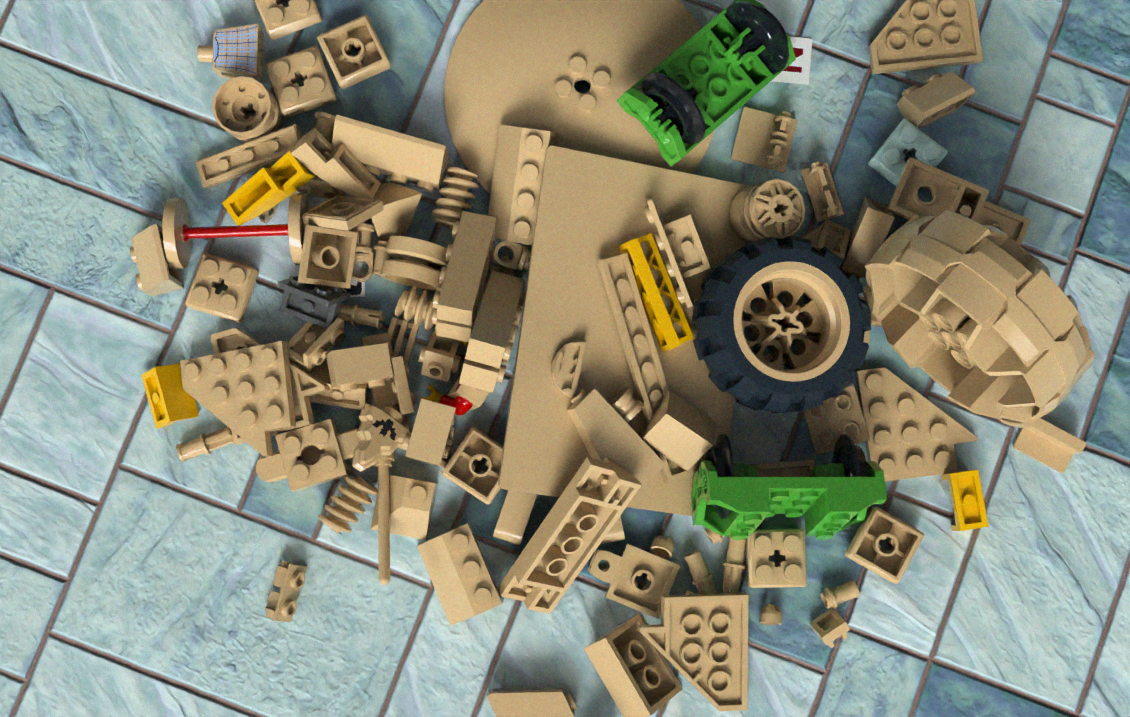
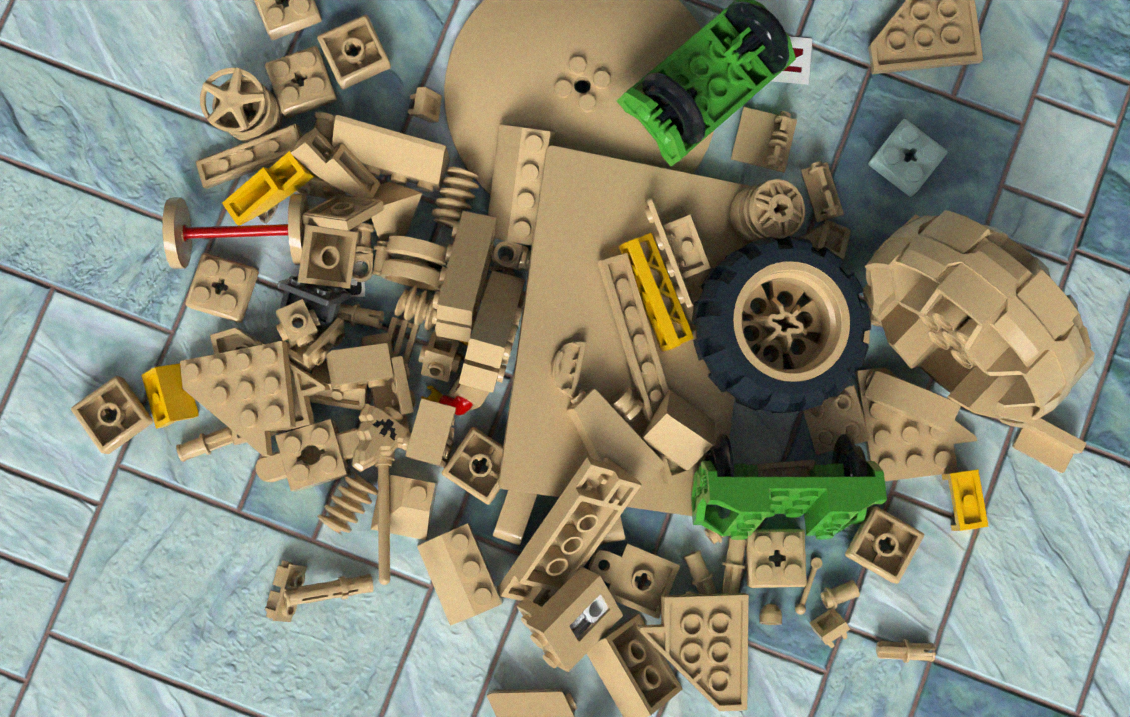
tan slope [130,224,184,296] -> none
tan torso [197,24,264,83] -> none
tan hinge [650,534,674,559] -> none
tan slope [840,197,895,280] -> none
tan bracket [886,157,1031,246] -> none
tan slope [897,71,976,129] -> none
none -> tan brick [71,376,153,454]
none -> tan wheel [200,67,265,132]
none -> tan brick [276,299,320,347]
none -> tan pin [284,574,374,607]
none -> tan tile [408,87,442,123]
none -> tan brick [517,567,623,672]
none -> tan hinge [795,557,822,615]
none -> tan slope [863,371,961,433]
none -> tan axle [876,639,936,663]

